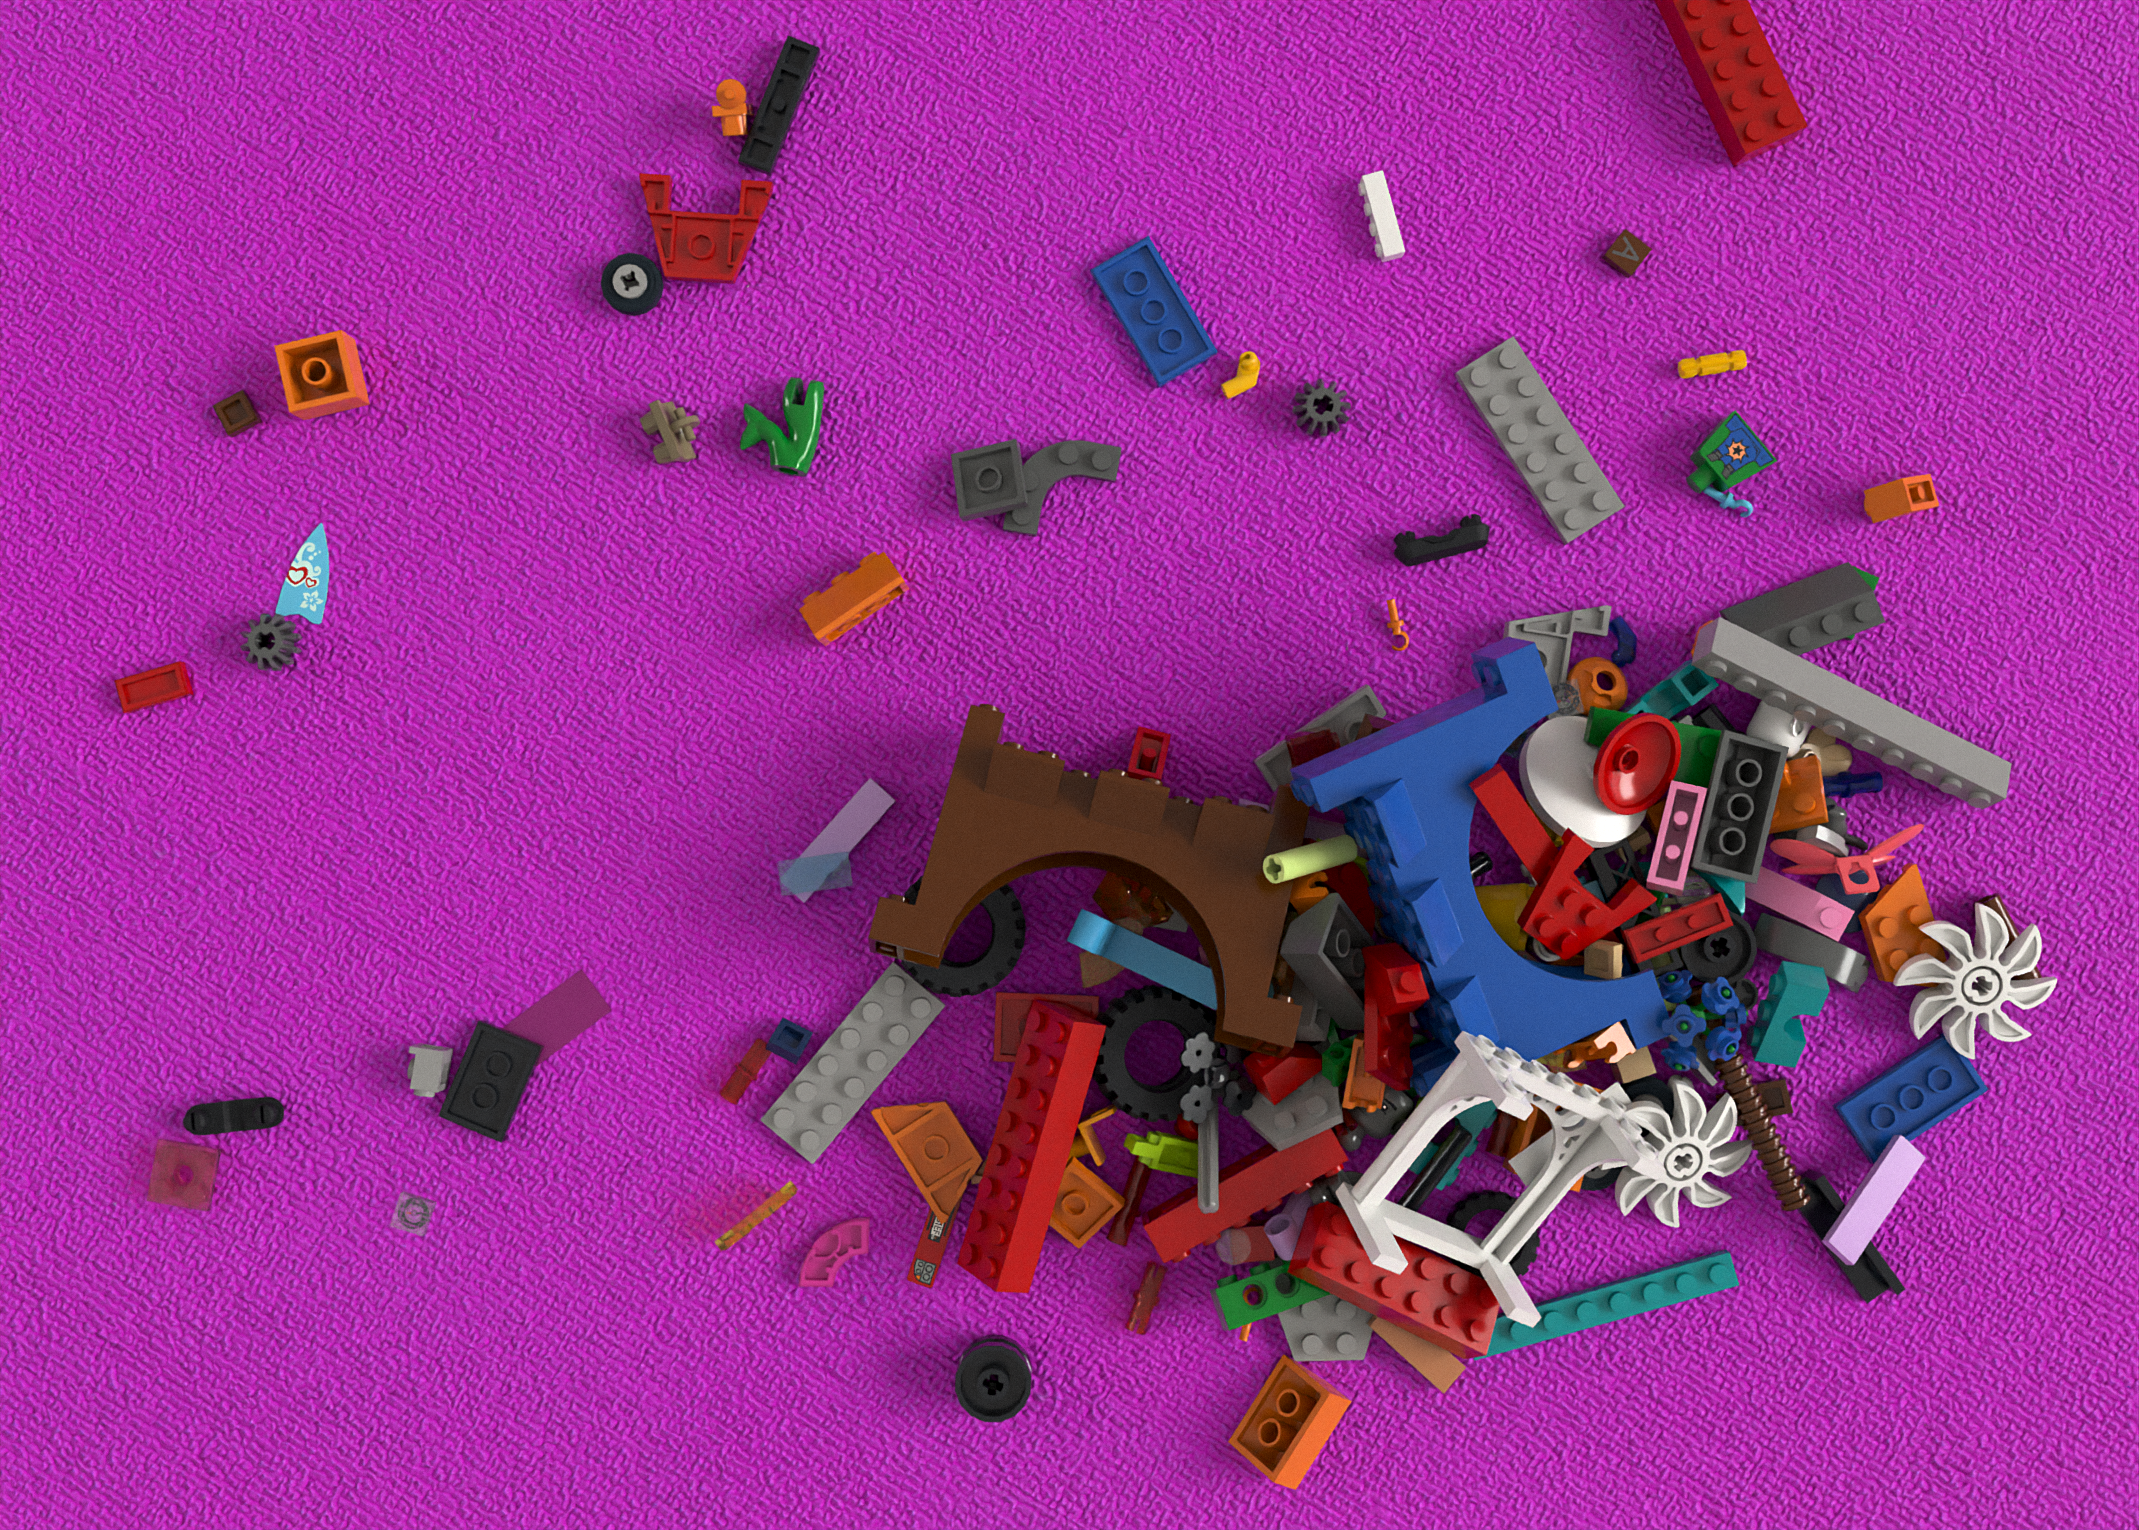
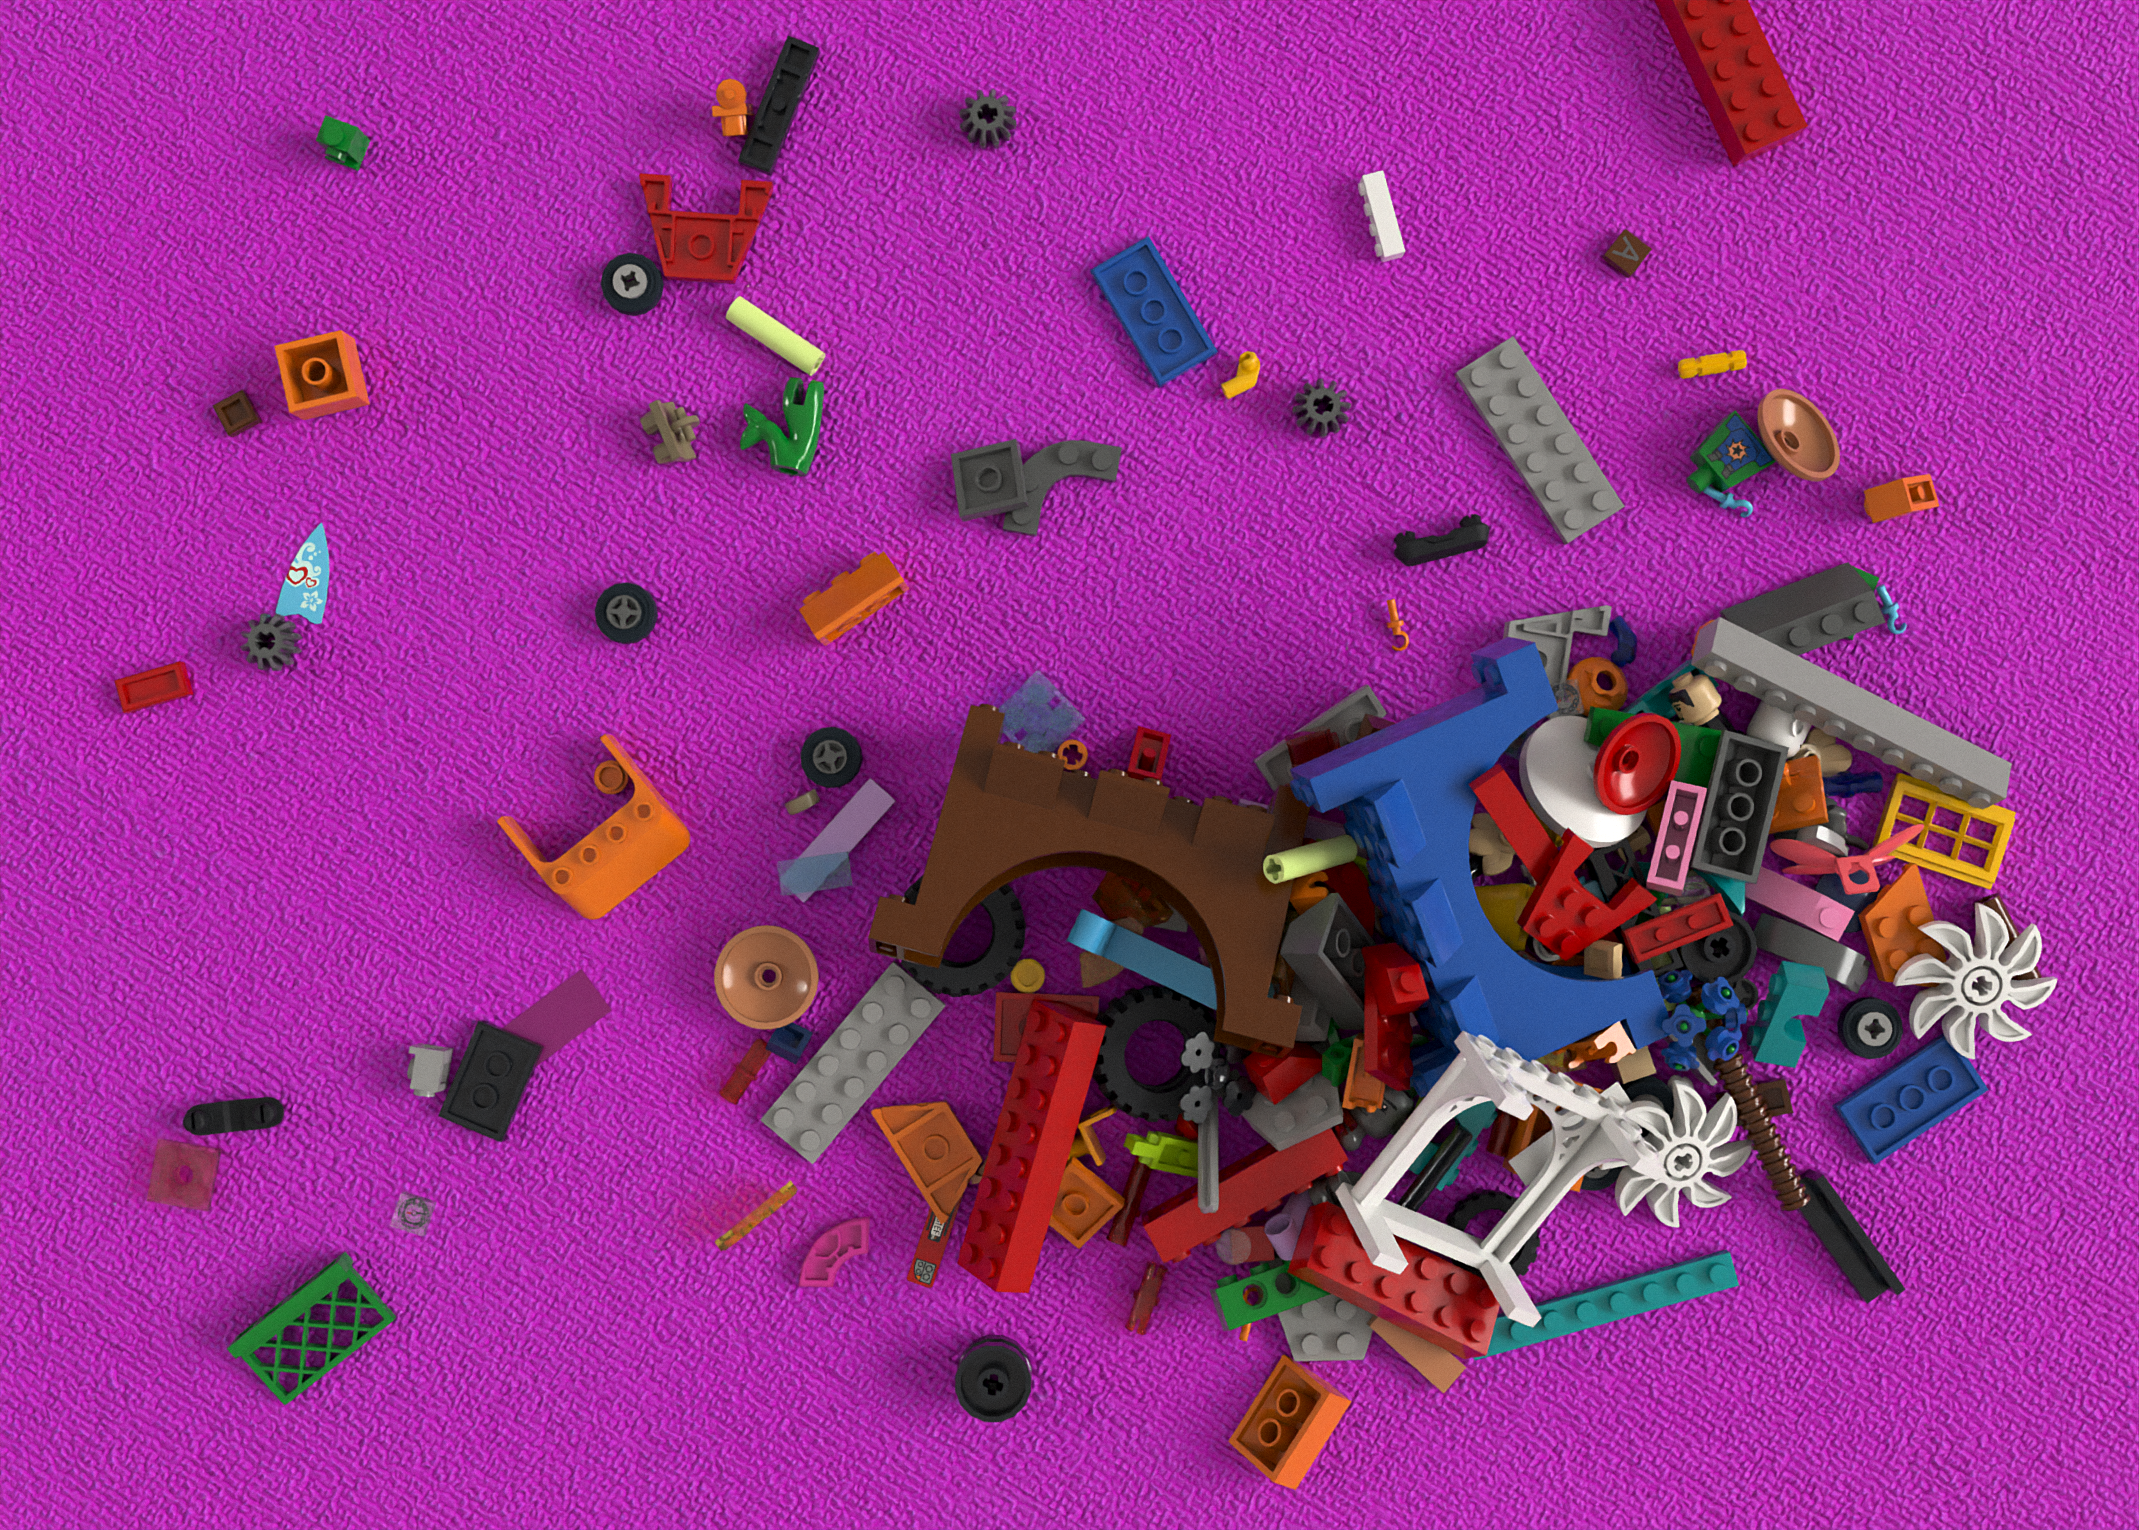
lavender tile [1822,1135,1926,1265] -> none
none -> green fence [227,1252,396,1405]
none -> green brick [316,115,370,171]
none -> orange windscreen [497,733,691,920]
none -> orange plate [594,760,629,794]
none -> black wheel [595,582,658,644]
none -> nougat dish [714,925,819,1030]
none -> yellowish green piece [726,296,825,376]
none -> dark tan tile [784,789,820,815]
none -> black wheel [800,727,862,788]
none -> dark grey gear [959,89,1017,149]
none -> clear light blue brick [998,670,1086,753]
none -> yellow tile [1011,958,1045,993]
none -> orange bush [1057,740,1088,770]
none -> tan plate [1469,813,1516,876]
none -> tan head [1668,672,1722,726]
none -> nougat dish [1757,389,1840,482]
none -> black wheel [1837,997,1903,1059]
none -> yellow piece [1872,773,2016,890]
none -> medium azure hand [1876,584,1907,634]

